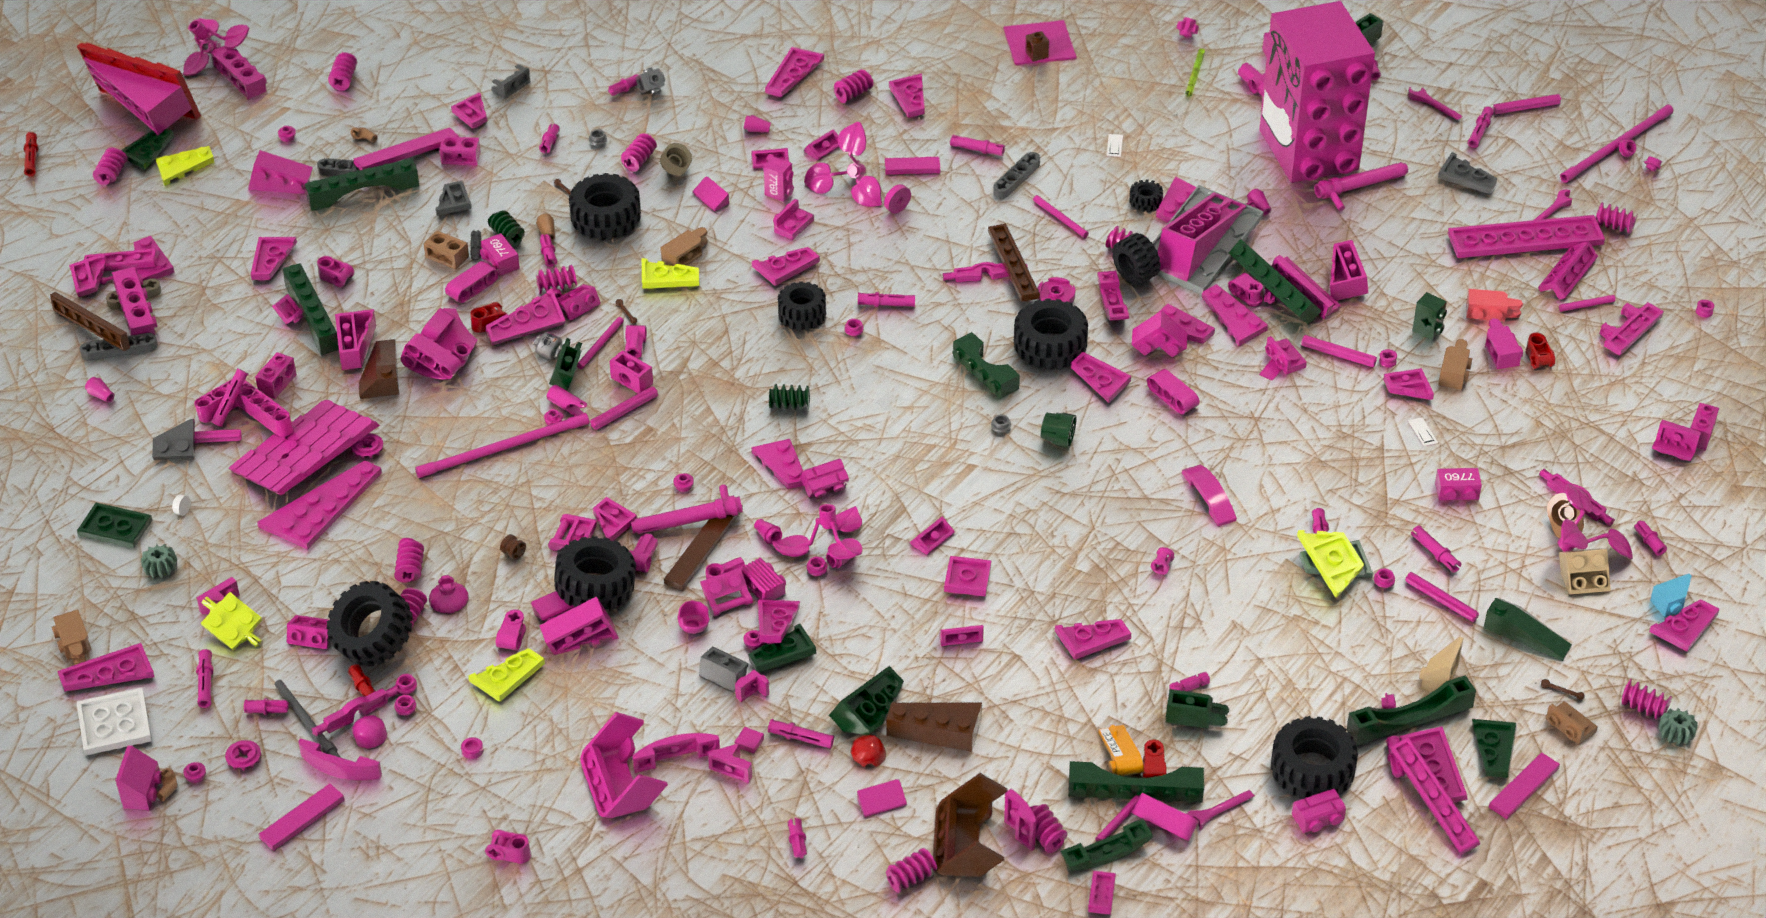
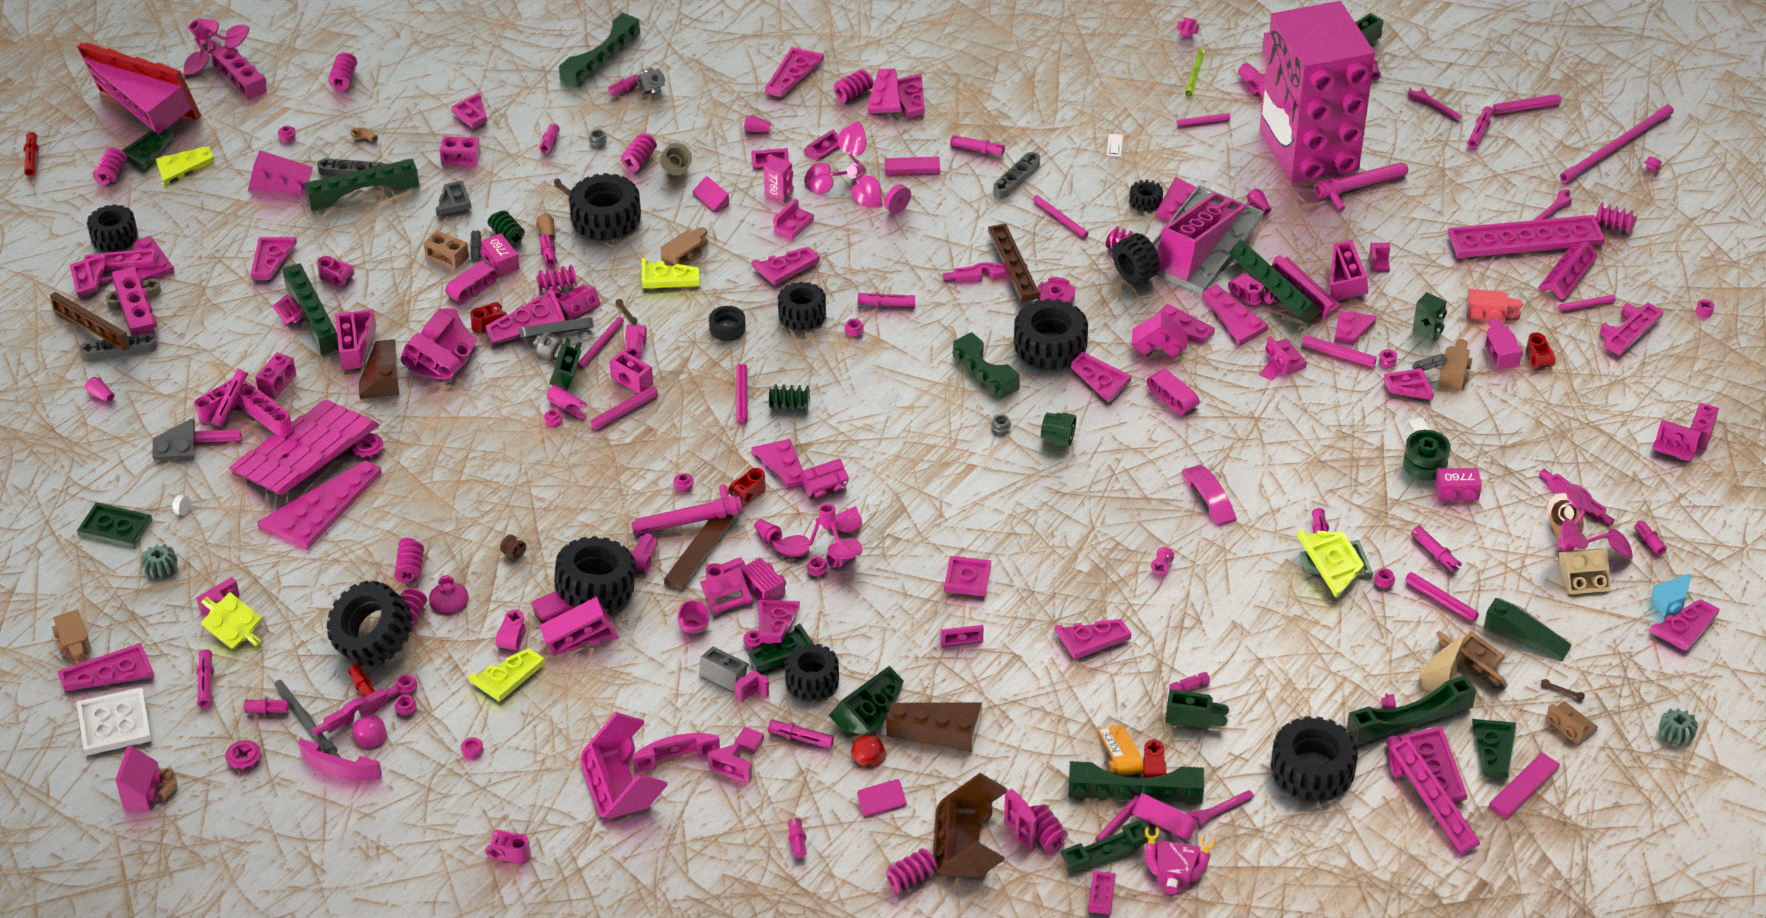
dark pink plate [183,762,206,783] -> none
dark pink tile [259,783,345,851] -> none
dark pink bracket [287,615,329,649] -> none
dark pink tile [353,127,459,170] -> none
dark pink piece [415,413,590,478] -> none
dark grey hinge [491,64,531,99] -> none
dark pink plate [548,514,597,551] -> none
dark pink wing [593,497,637,541] -> none
dark pink slope [909,516,955,555] -> none
dark pink piece [1003,20,1077,65] -> none
reddish brown brick [1025,31,1049,62] -> none
dark pink slope [1097,271,1129,320] -> none
dark pink brick [1292,789,1346,833] -> none
dark grey wing [1438,152,1497,194] -> none
dark pink plate [1619,139,1636,157] -> none
dark pink piece [1622,679,1672,720] -> none
none -> black tyre [87,204,138,252]
none -> dark grey beam [519,317,594,339]
none -> dark green arch [559,12,640,87]
none -> black tyre [709,306,746,341]
none -> red piece [728,468,766,505]
none -> dark pink axle [736,364,748,423]
none -> black tyre [785,643,839,701]
none -> dark pink wing [867,68,902,114]
none -> dark pink torso [1145,827,1216,894]
none -> dark pink bar [1176,113,1230,127]
none -> dark pink wing [1334,311,1377,345]
none -> dark pink panel [1369,243,1390,272]
none -> dark green wheel [1403,429,1451,481]
none -> dark grey axle [1412,354,1447,371]
none -> medium nougat bracket [1436,631,1508,689]

